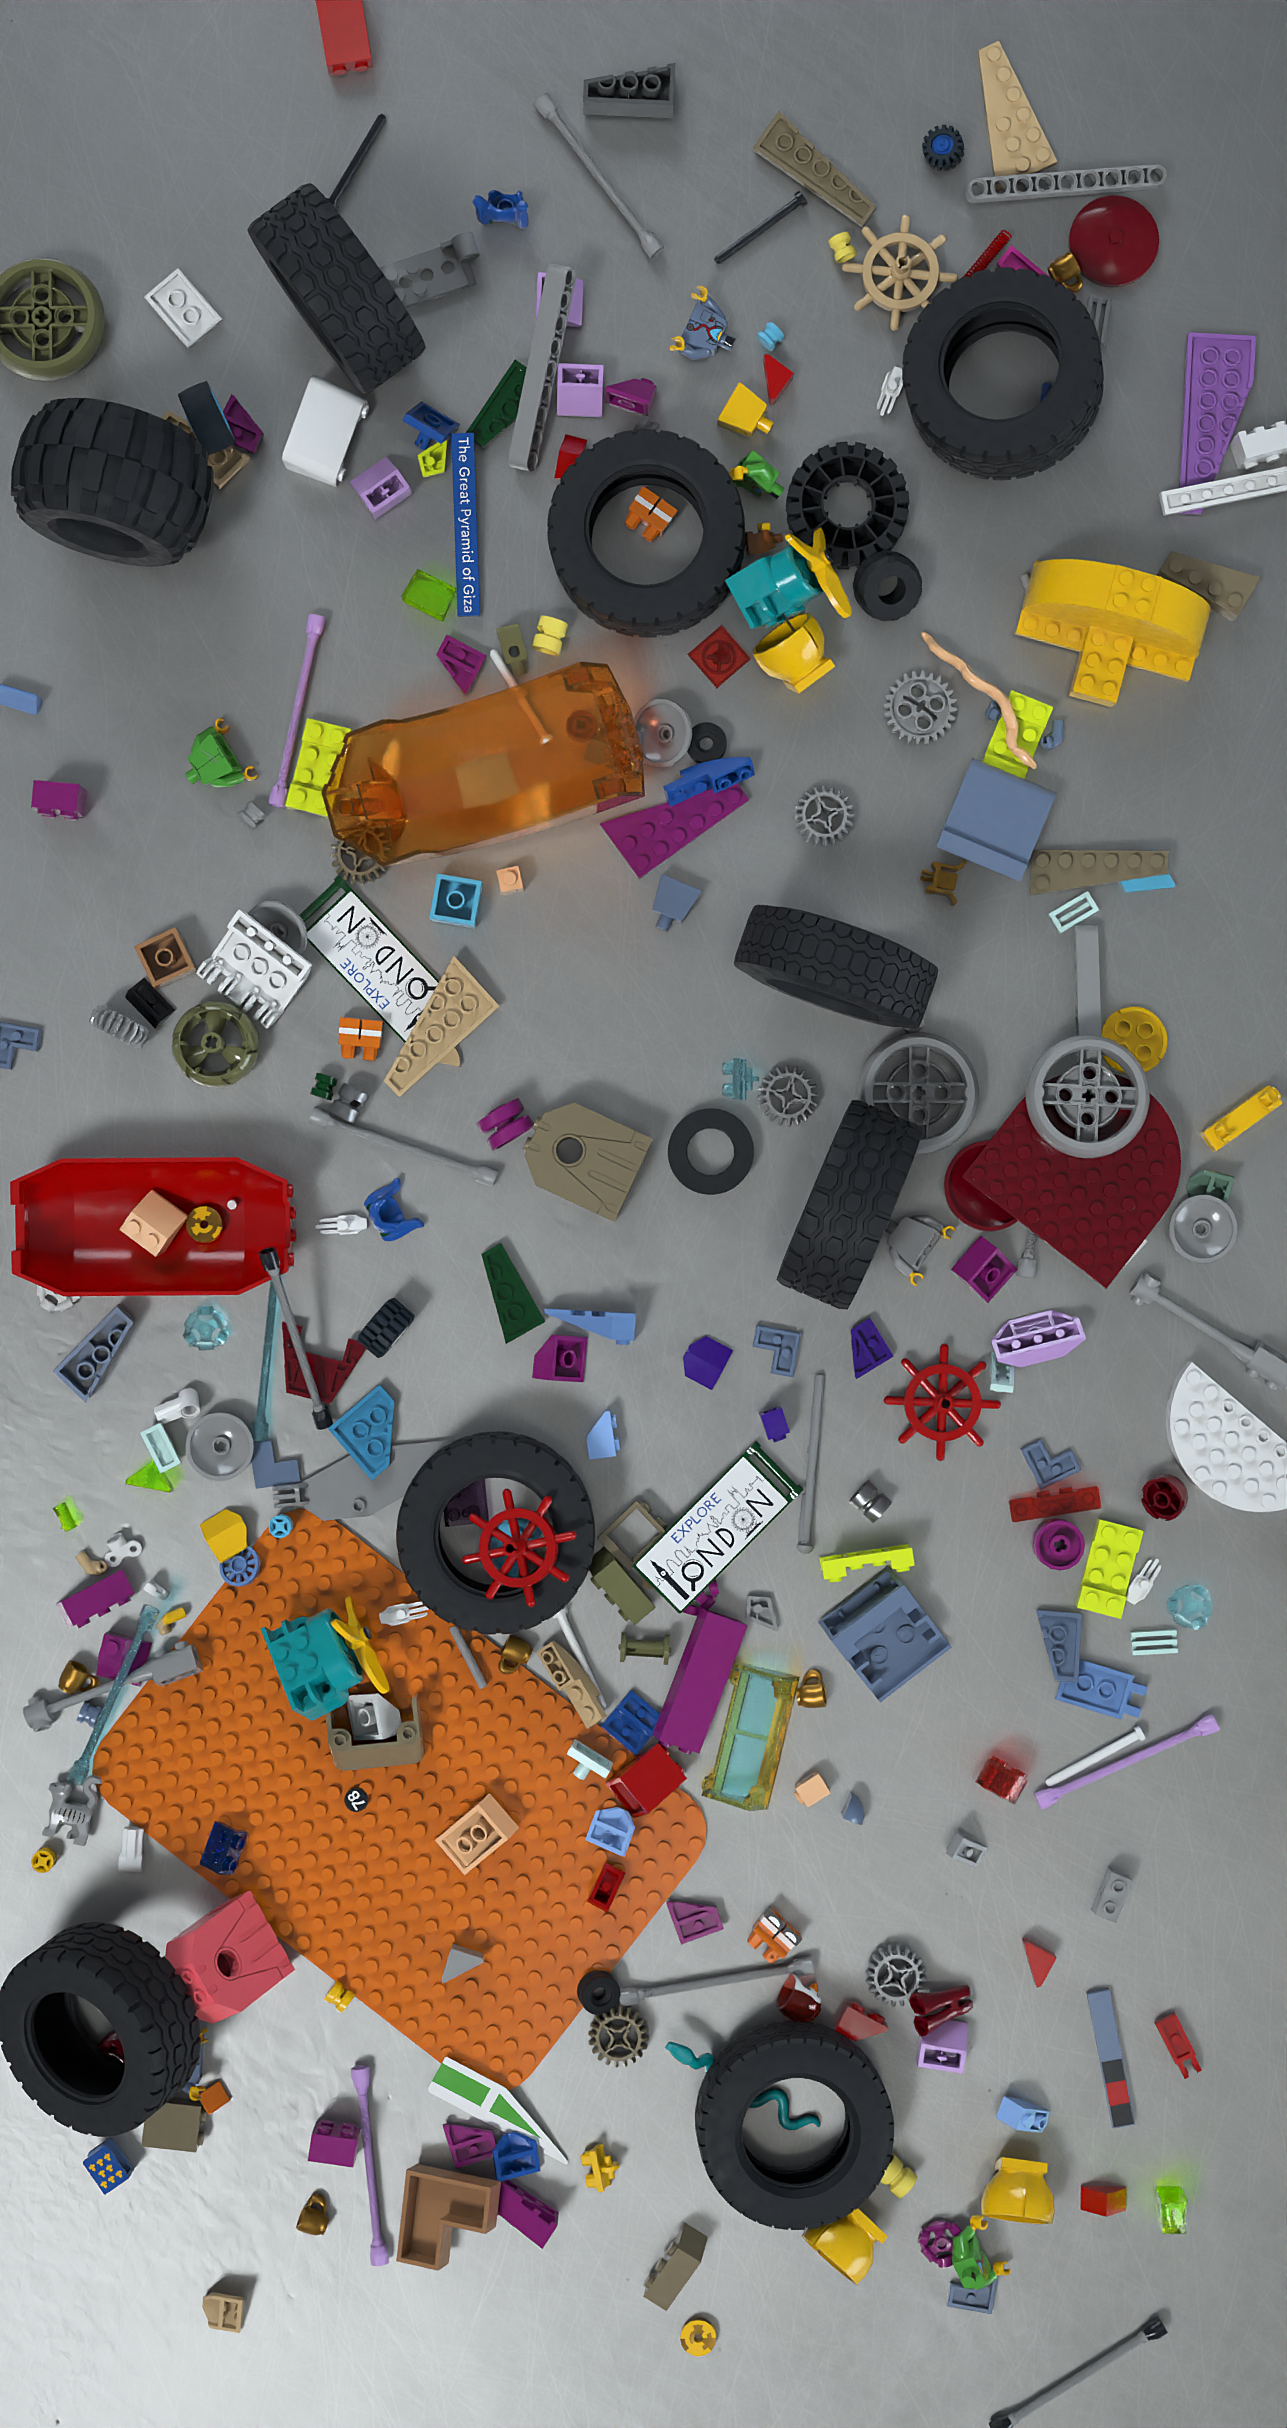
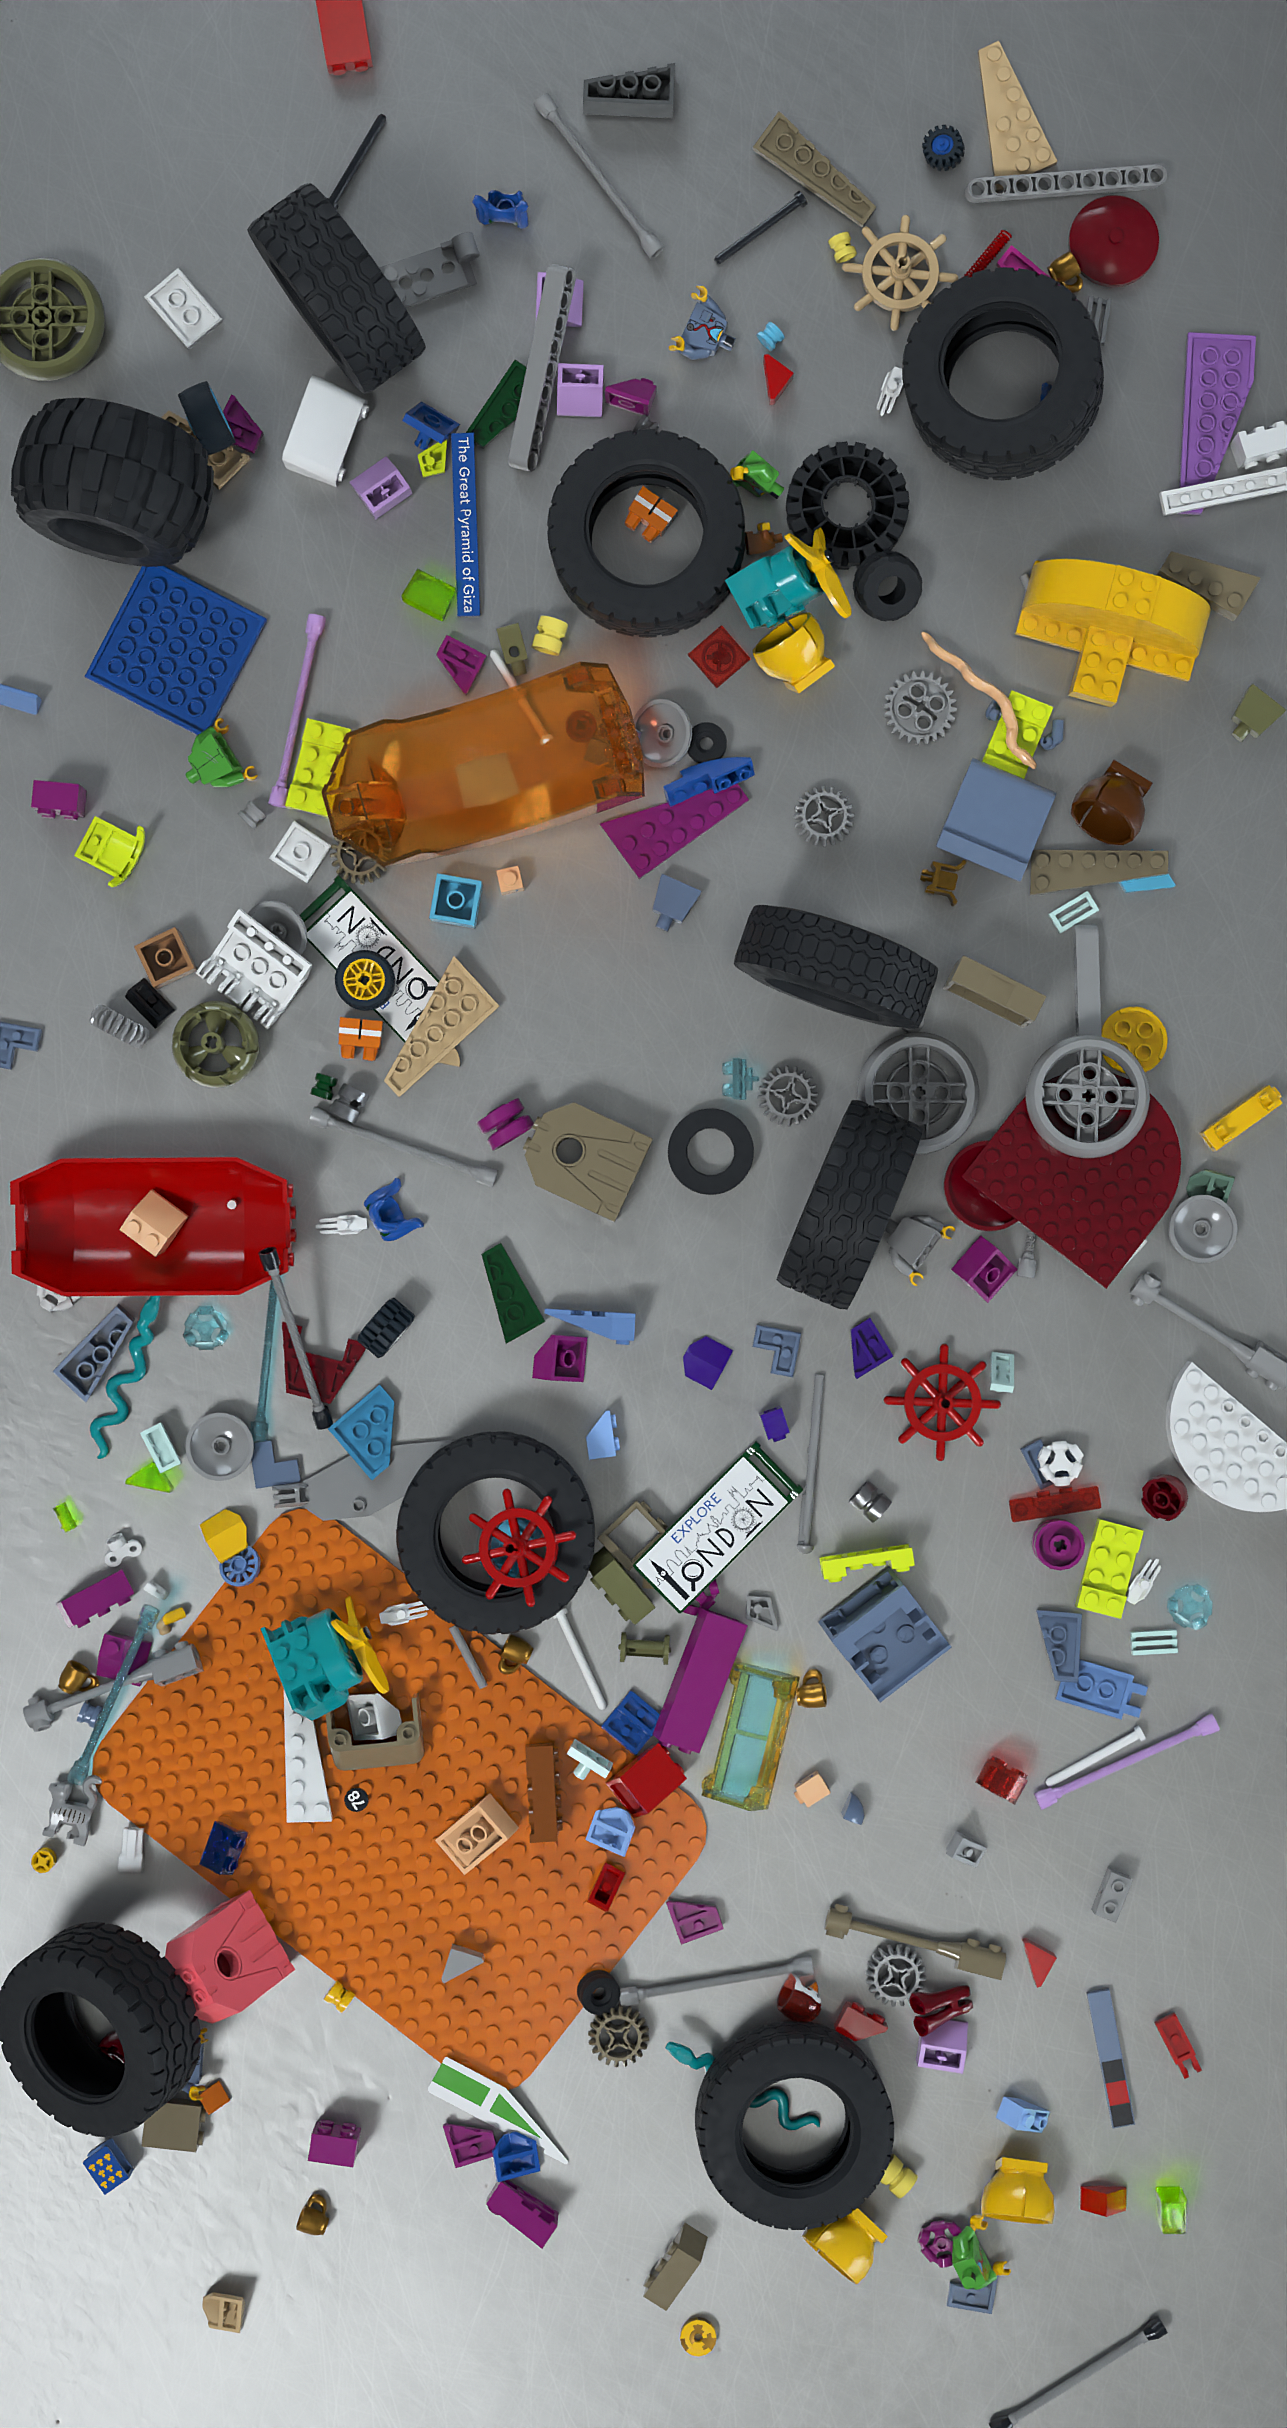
tan arm [75,1551,108,1576] -> none
white piece [154,1388,200,1424] -> none
pearl gold piece [186,1206,223,1243] -> none
medium azure wheel [268,1514,293,1538] -> none
lavender hose [351,2065,389,2266] -> none
medium nougat piece [396,2164,501,2271] -> none
clear purple wing [443,1479,489,1527] -> none
tan slope [536,1641,607,1729] -> none
red slope [554,434,587,480] -> none
yellow hips [580,2144,620,2192] -> none
yellow torso [717,382,774,437] -> none
orange hips [747,1906,802,1964] -> none
lavender wedge [991,1310,1086,1367] -> none
none -> neon yellow piece [74,816,145,887]
none -> blue tile [84,566,267,735]
none -> teal animal [90,1296,160,1459]
none -> white tile [269,821,331,884]
none -> white wing [284,1690,332,1823]
none -> wheel [335,950,395,1011]
none -> dark orange wedge [525,1742,563,1843]
none -> dark tan bar [824,1904,1006,1980]
none -> dark tan tile [943,955,1047,1028]
none -> white piece [1037,1441,1084,1486]
none -> reddish brown plate [1071,760,1153,845]
none -> olive torso [1231,684,1286,742]

